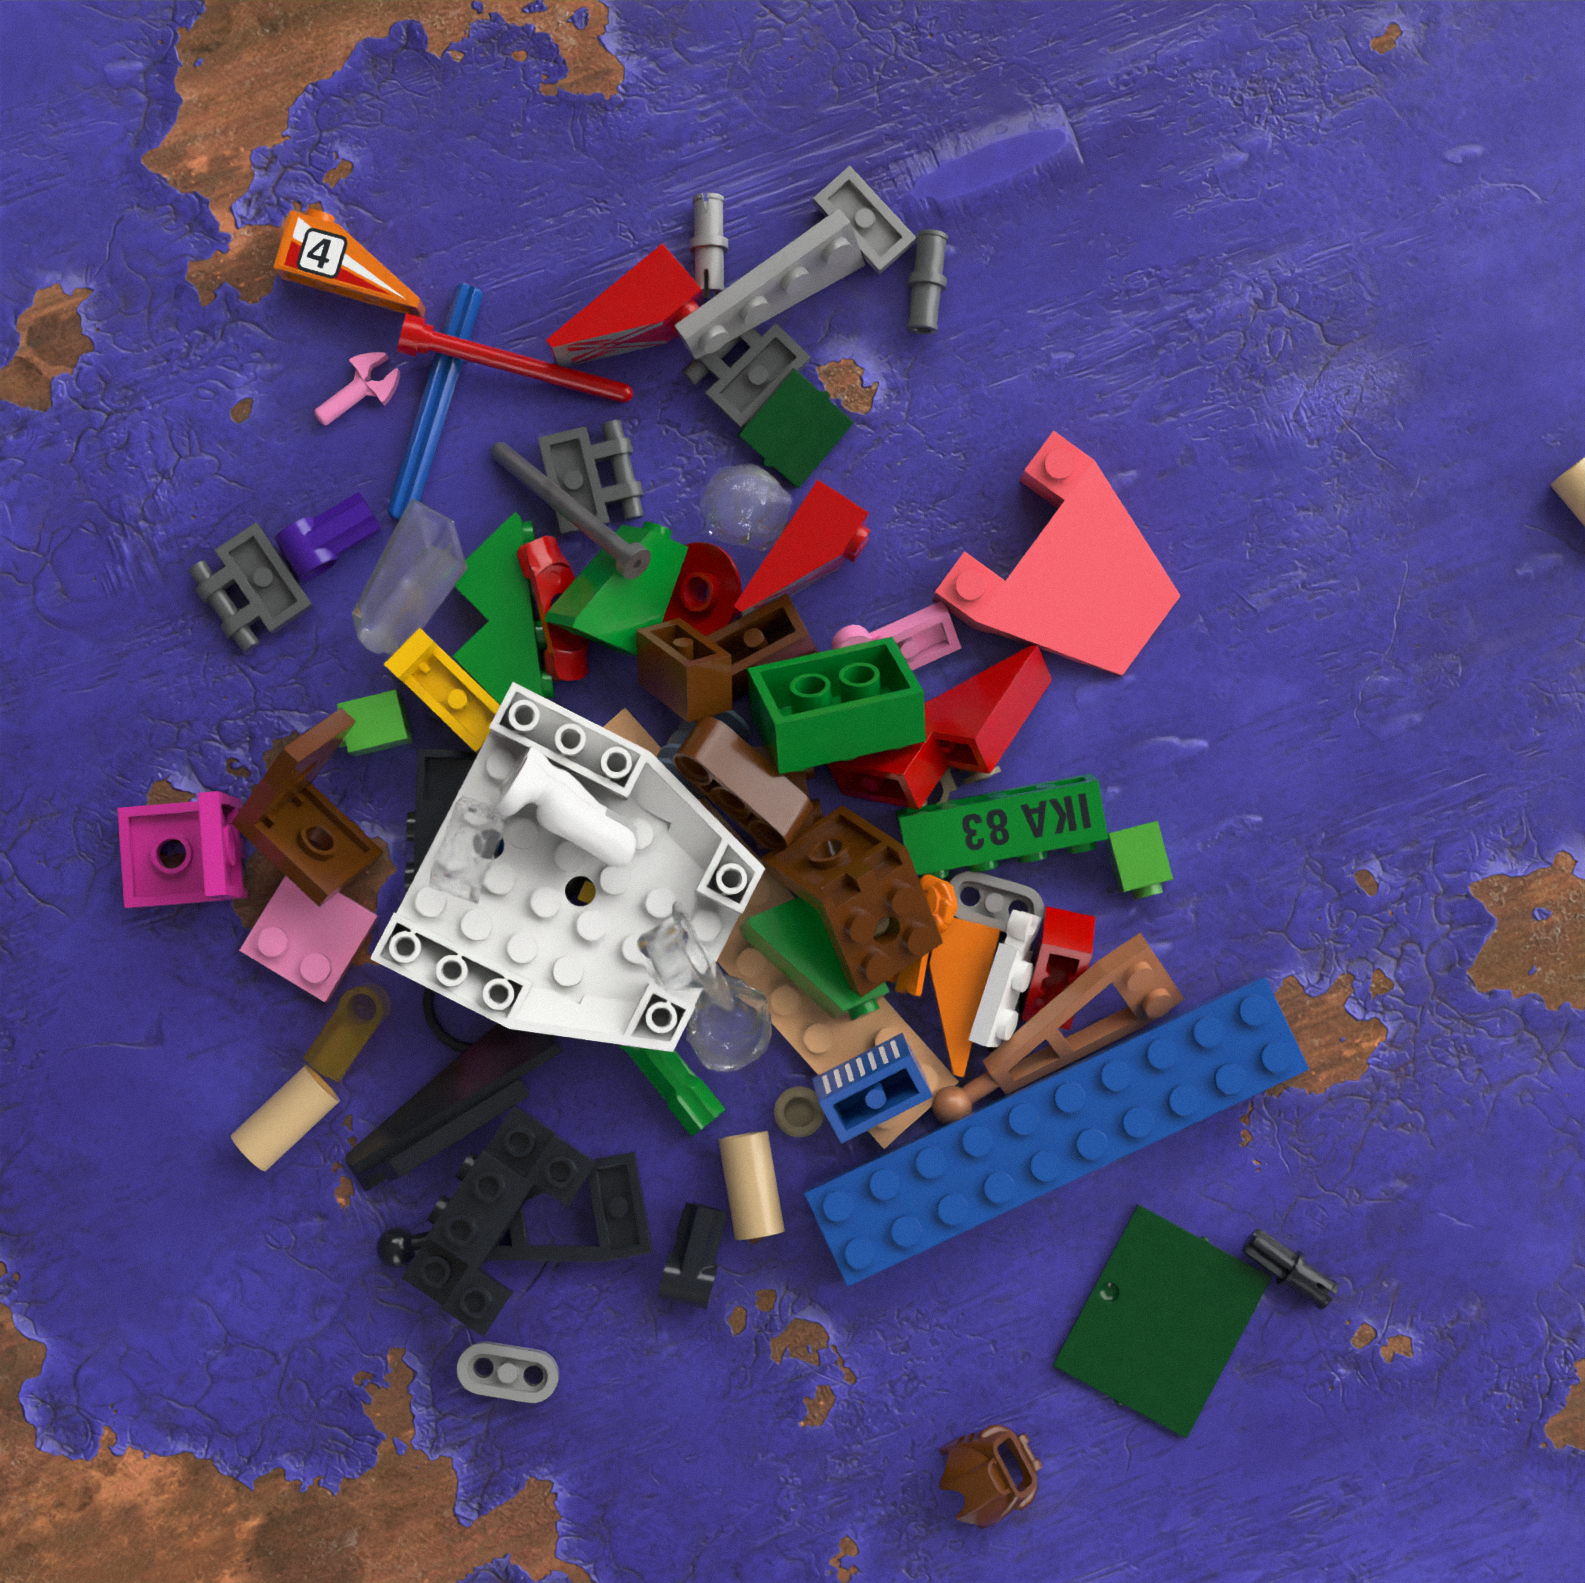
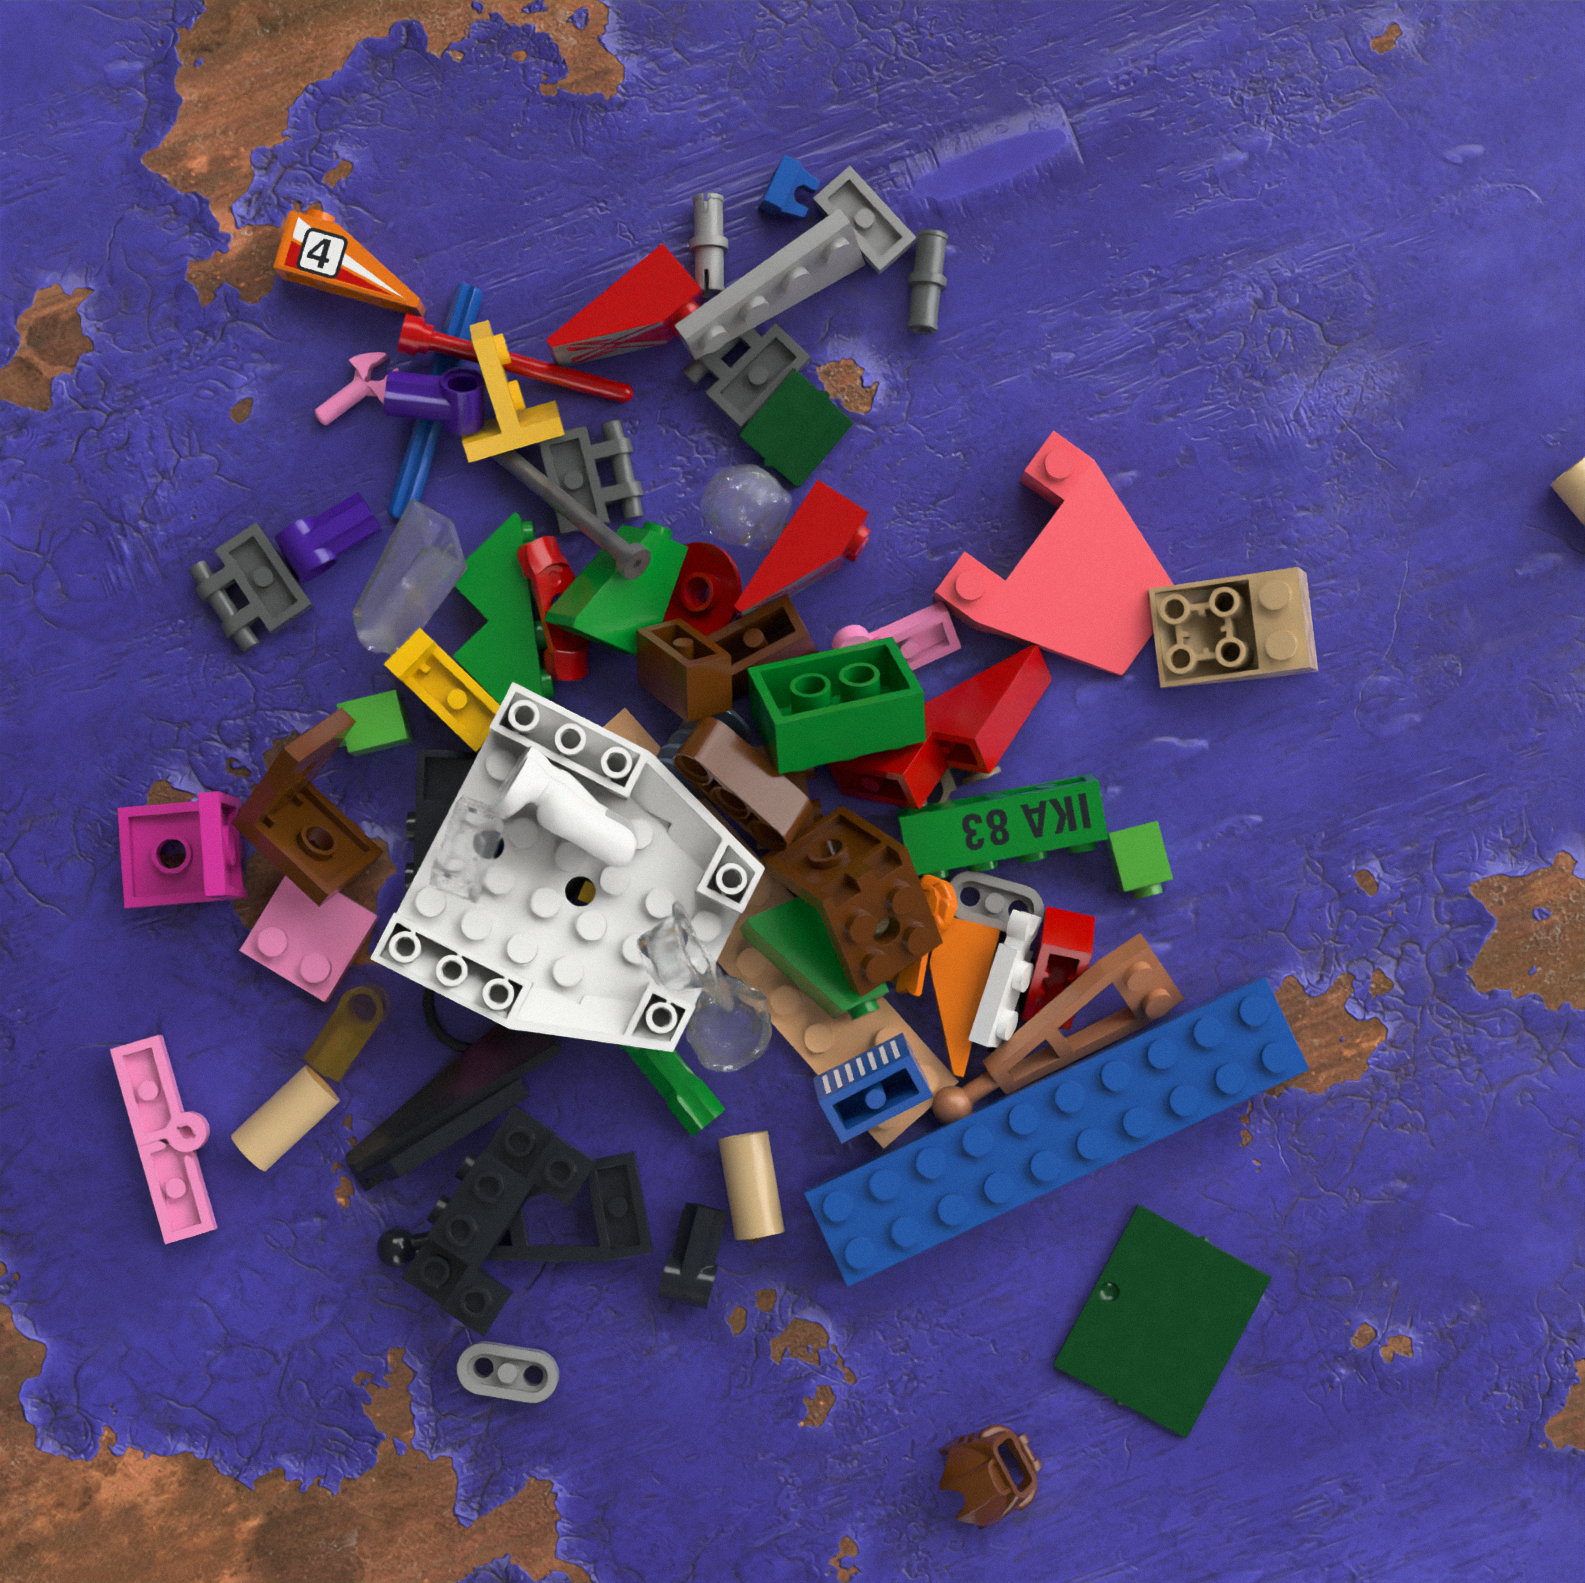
dark tan tile [774,1086,824,1137] -> none
black axle [1242,1229,1339,1310] -> none
none -> bright pink hinge [110,1035,218,1244]
none -> dark purple piece [384,368,485,435]
none -> yellow bracket [461,320,565,463]
none -> blue tile [757,154,820,221]
none -> tan slope [1149,567,1318,688]

